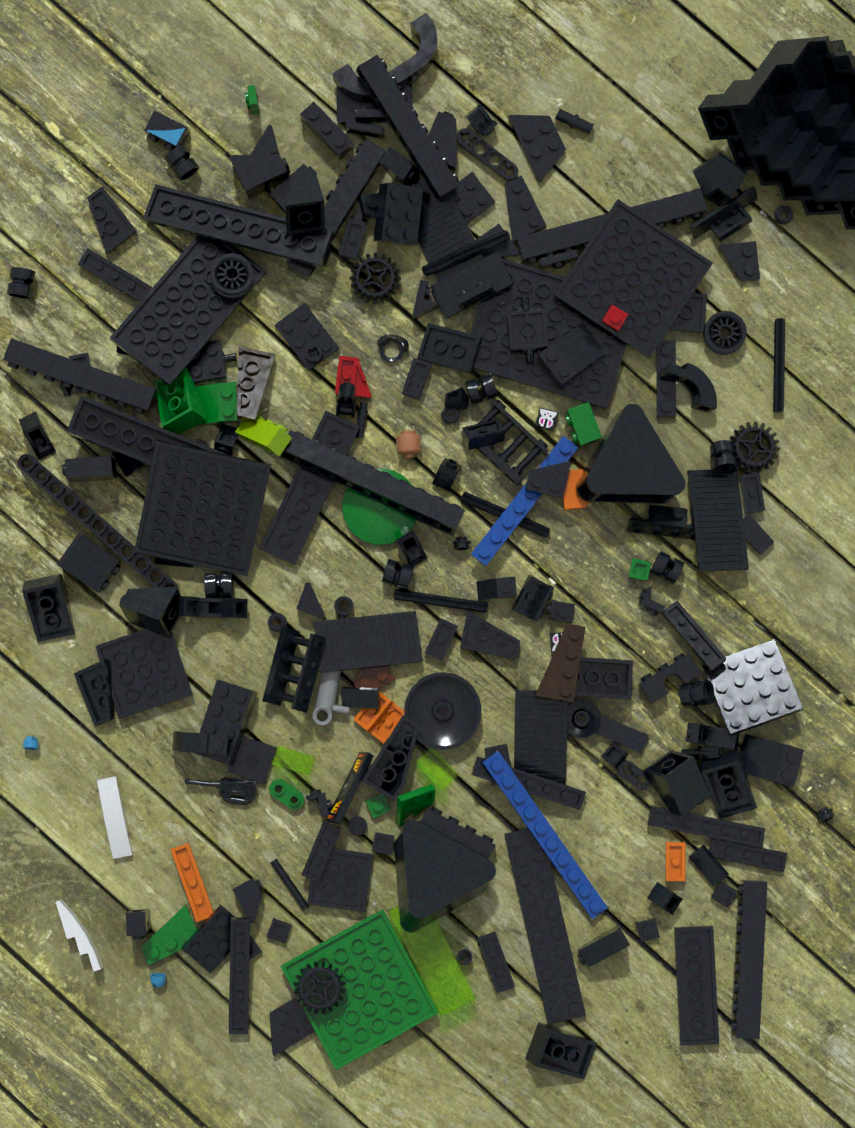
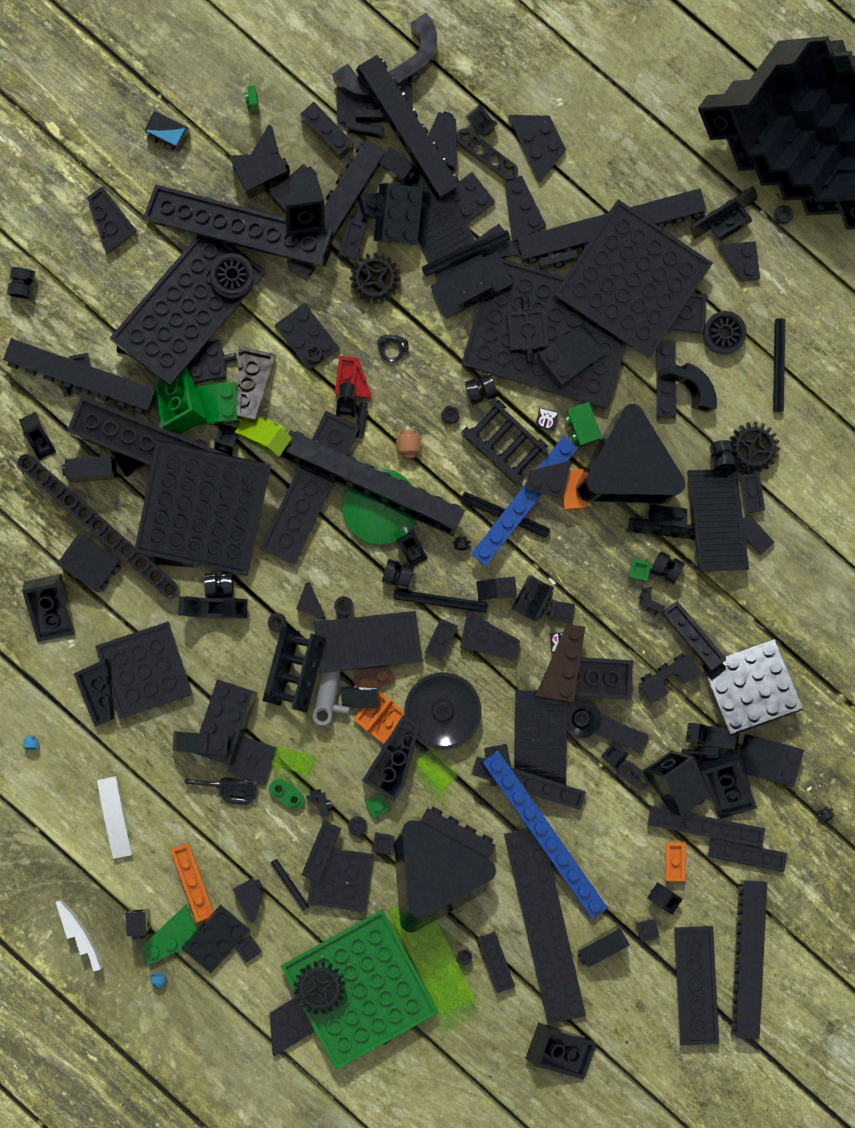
black plate [78,248,153,302] -> none
black slope [119,587,181,637] -> none
black wheel [164,145,200,181] -> none
black plate [229,917,251,1034] -> none
black tile [267,918,292,943] -> none
black tile [326,752,373,824] -> none
green wing [396,784,436,827] -> none
black plate [402,358,432,400] -> none
black slope [412,280,439,320] -> none
black tile [417,323,482,374] -> none
black bracket [432,458,462,492] -> none
black slope [444,388,469,409] -> none
black slope [462,419,505,450] -> none
black pin [555,108,594,135] -> none
red plate [601,305,628,331] -> none
black wheel [679,679,715,708] -> none
black tile [688,844,729,886] -> none
black slope [693,151,747,206] -> none
black tile [711,881,738,908] -> none

